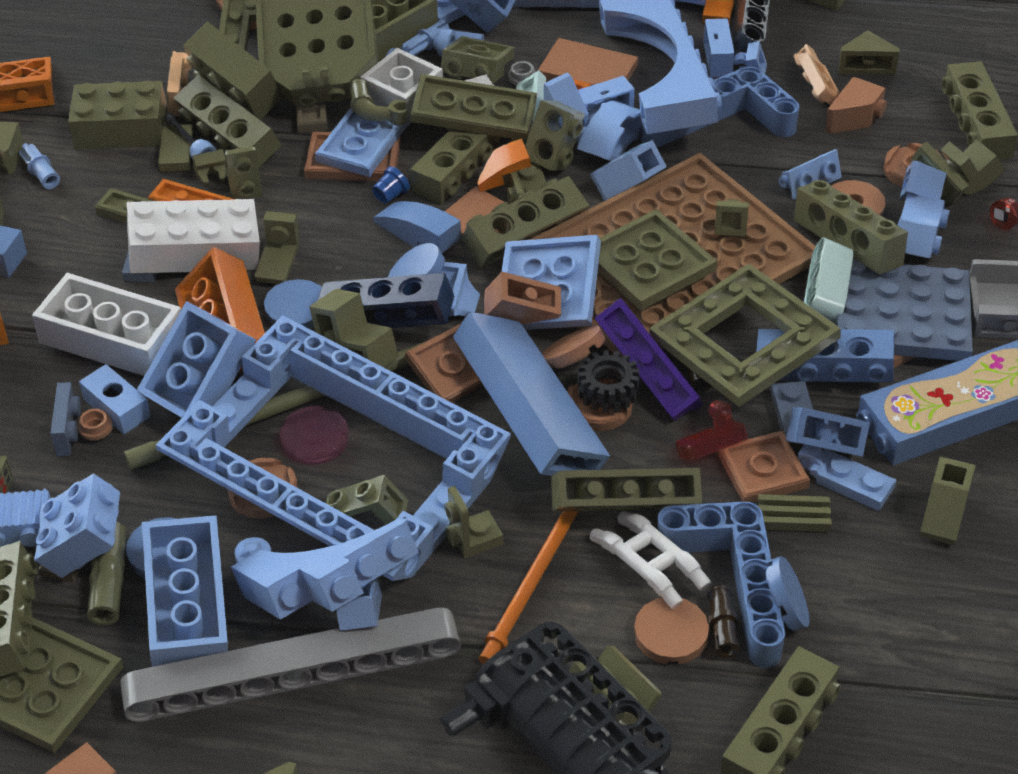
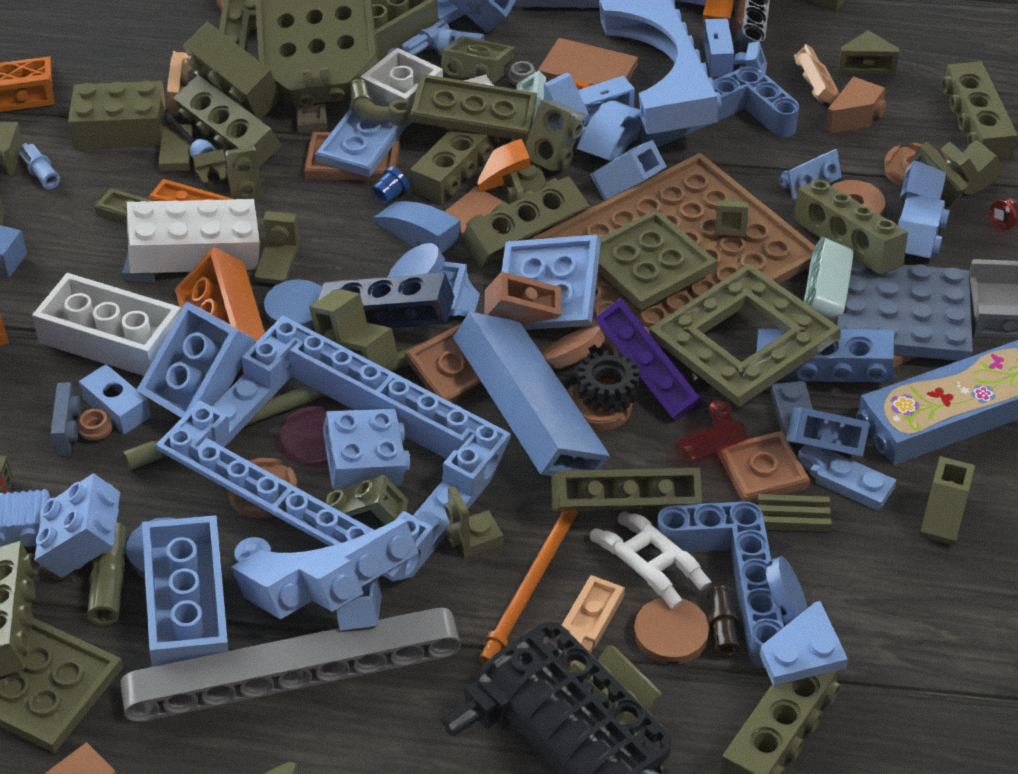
none -> light blue brick [323,408,410,489]
none -> light nougat hinge [559,575,625,668]
none -> light blue wing [760,601,848,686]

